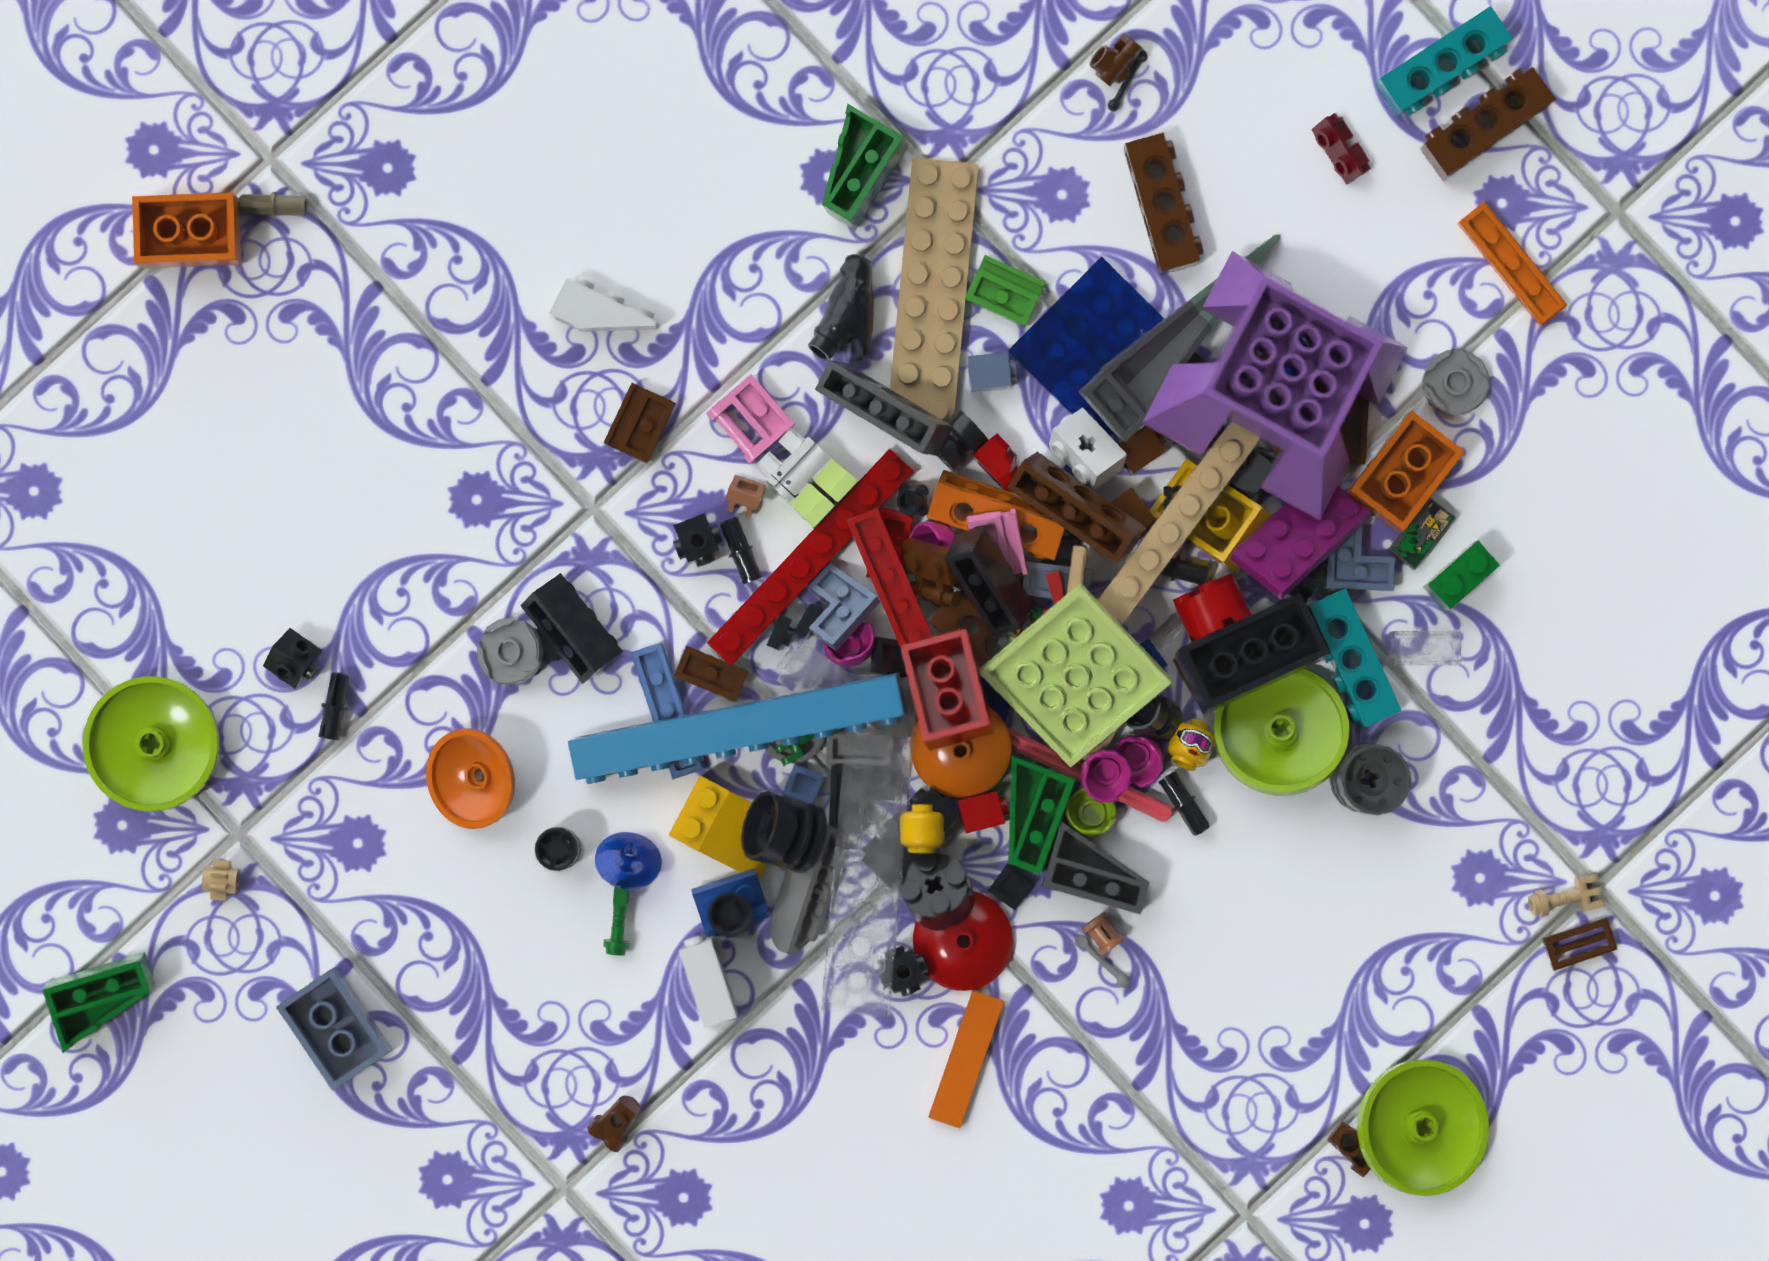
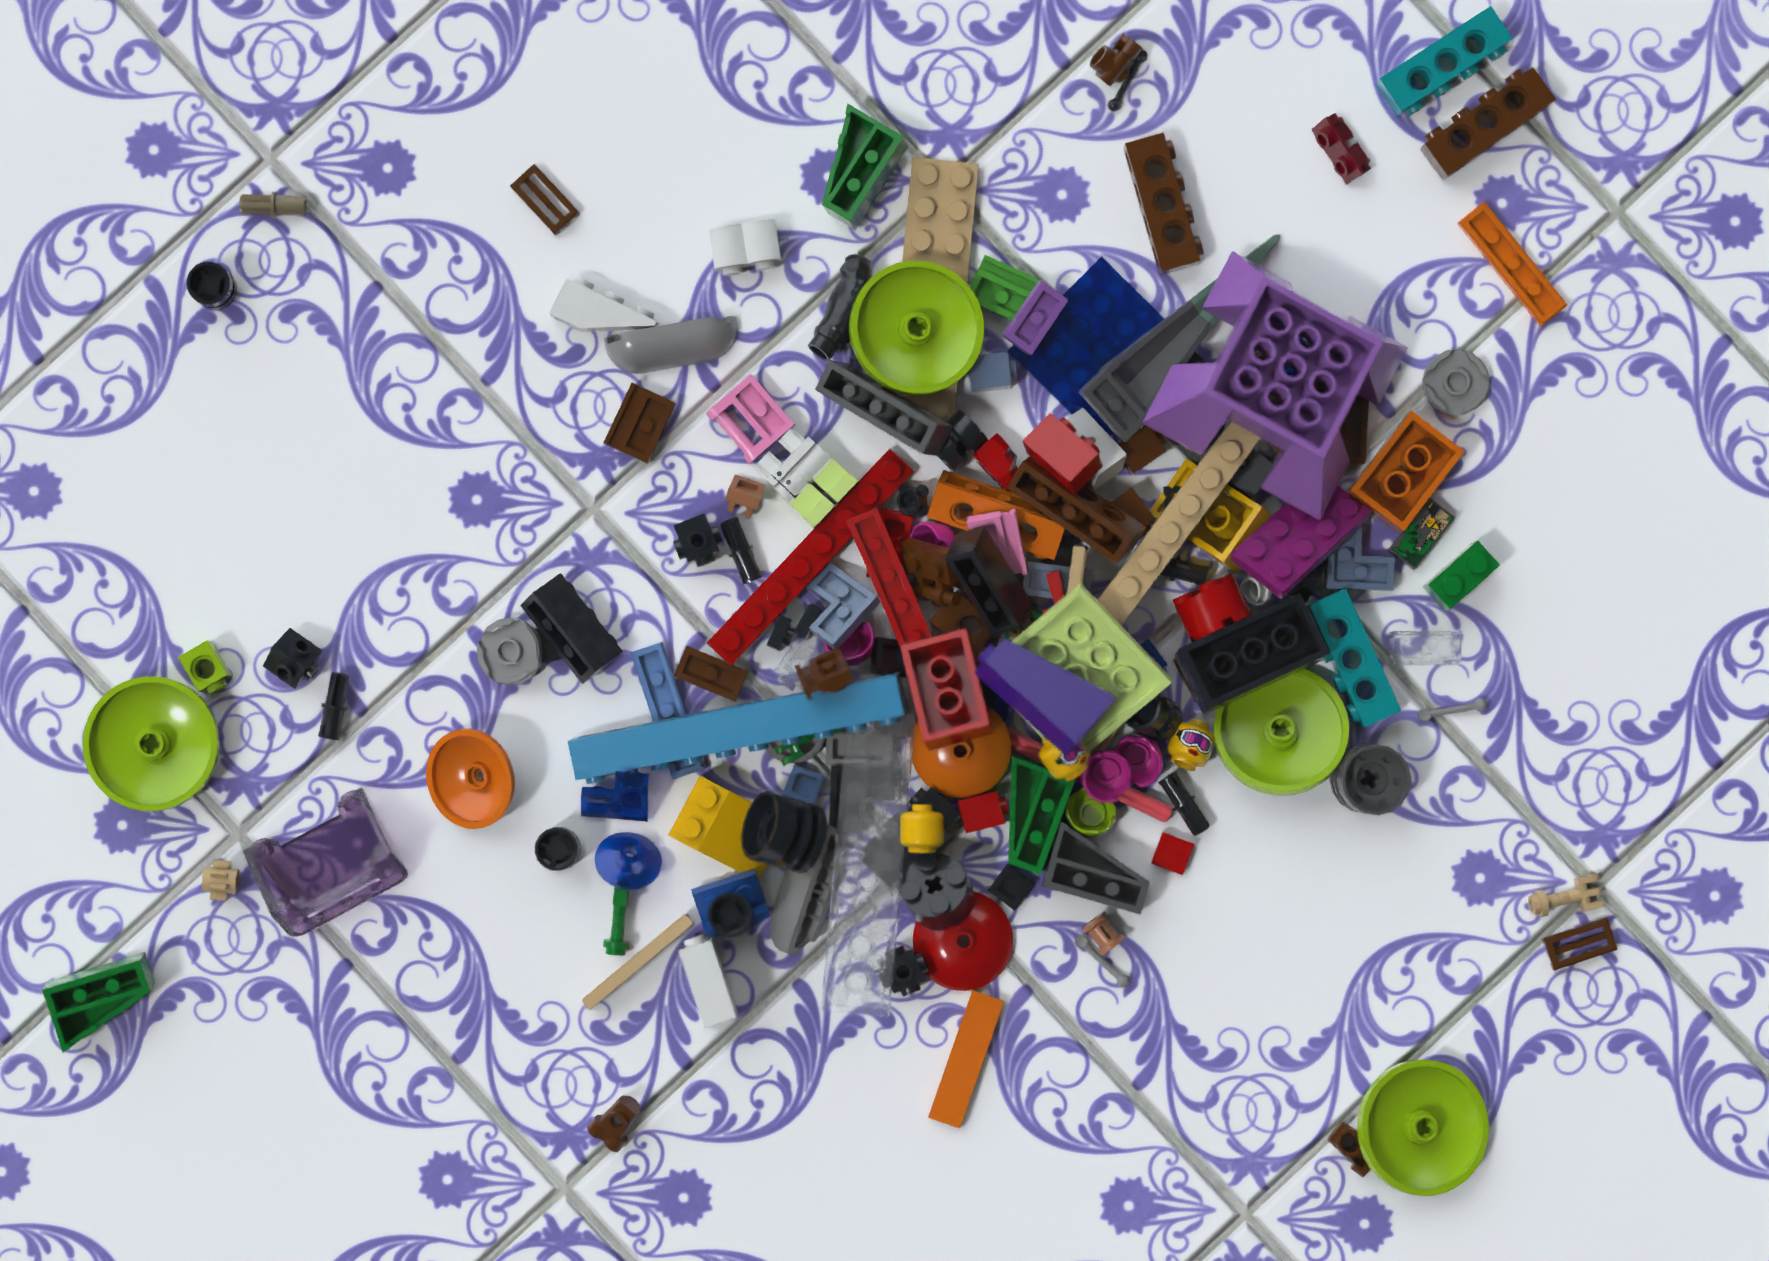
orange brick [132,192,241,268] -> none
sand blue brick [276,967,393,1091] -> none
none -> lime brick [178,640,232,695]
none -> black wheel [187,261,237,310]
none -> clear purple windscreen [243,787,408,937]
none -> reddish brown tile [510,164,580,236]
none -> clear blue plate [581,770,649,822]
none -> tan tile [582,914,695,1010]
none -> light grey brick [604,316,737,374]
none -> white brick [708,219,782,276]
none -> reddish brown plate [795,647,854,700]
none -> lime dish [849,260,984,396]
none -> dark purple slope [974,639,1116,755]
none -> medium lavender plate [1002,281,1068,355]
none -> brick [1022,413,1103,495]
none -> yellow head [1039,737,1089,781]
none -> red tile [1151,832,1194,875]
none -> white plate [1240,574,1272,606]
none -> light grey hinge [1418,698,1487,722]

